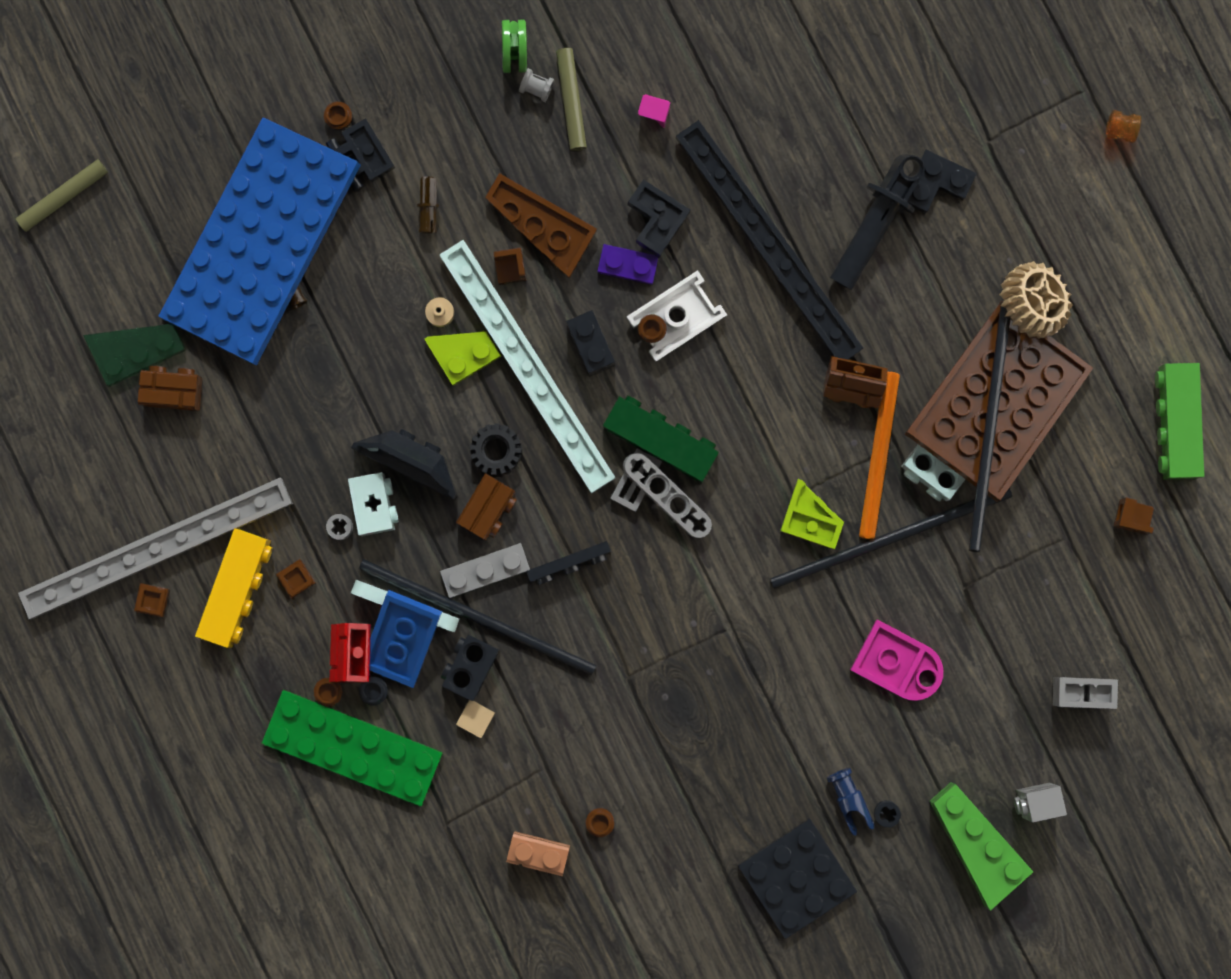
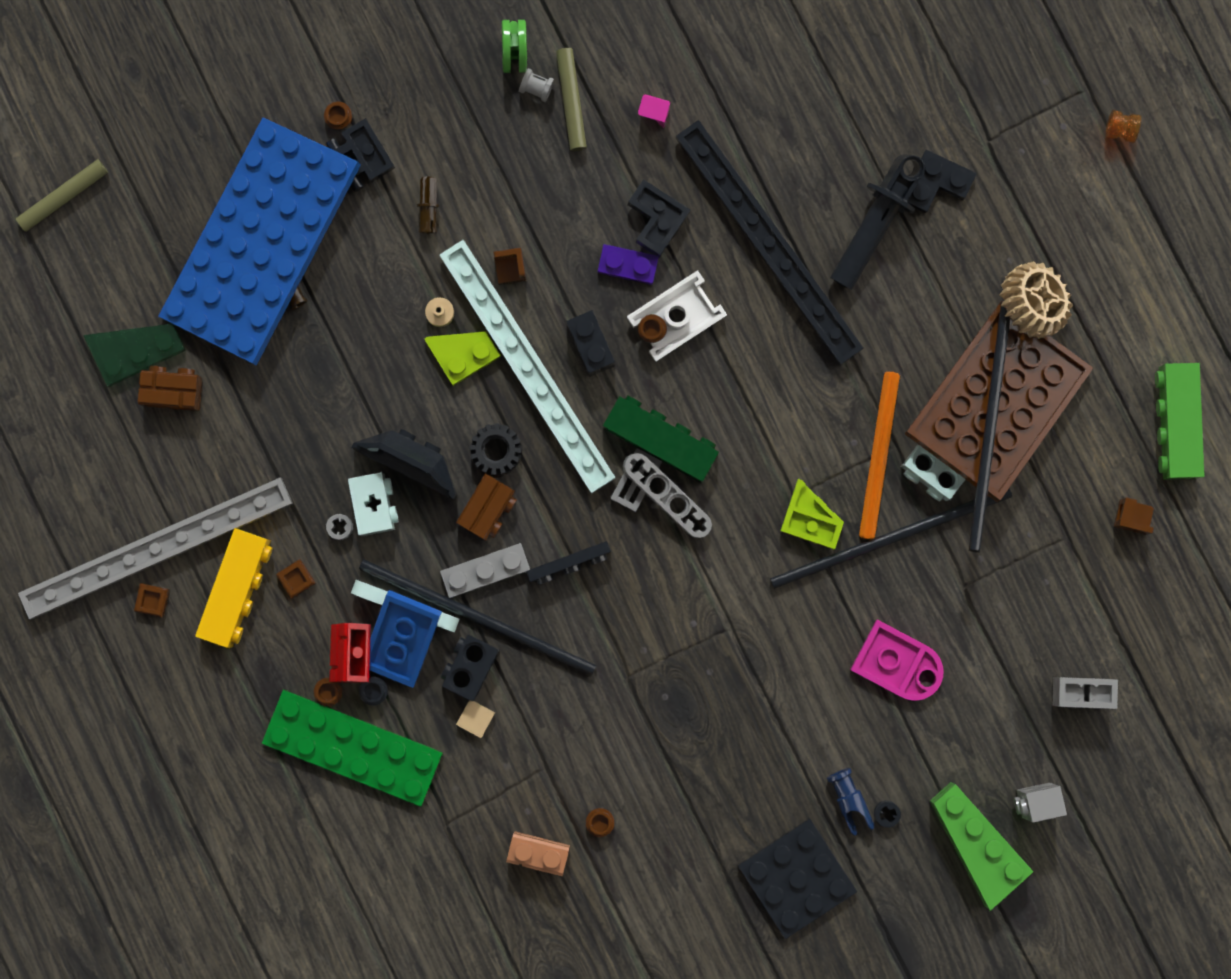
reddish brown wing [485,173,597,279] -> none
reddish brown brick [823,356,888,408] -> none

